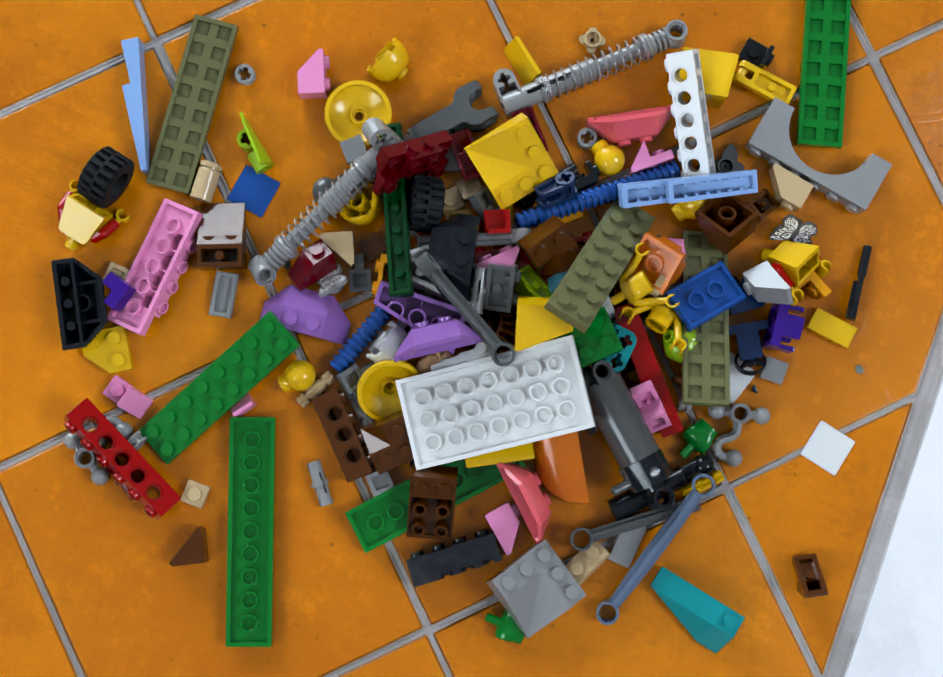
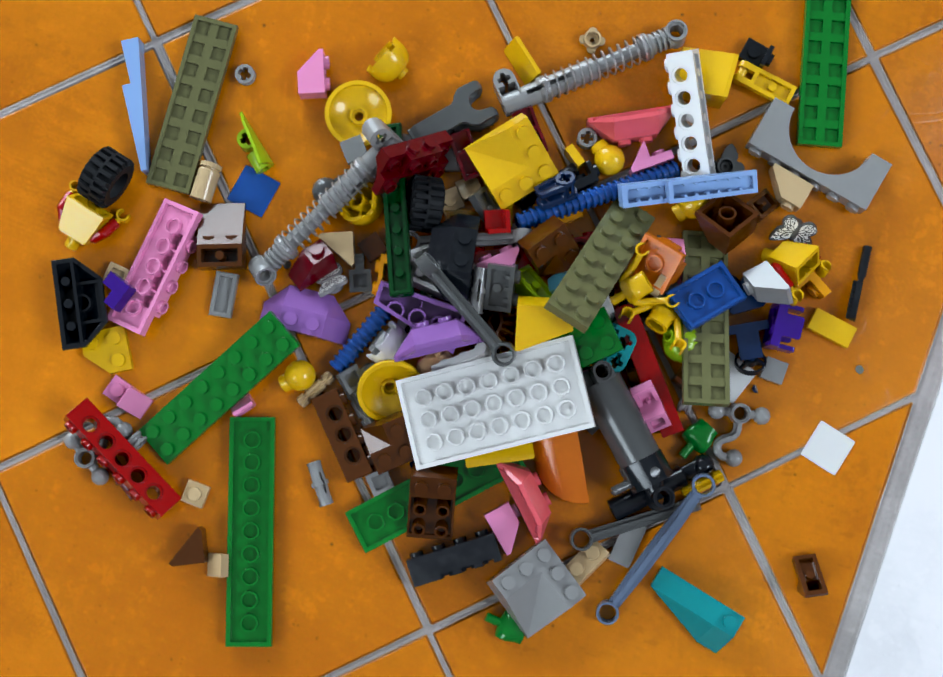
none -> tan tile [207,553,229,578]
none -> yellow tile [563,144,585,171]

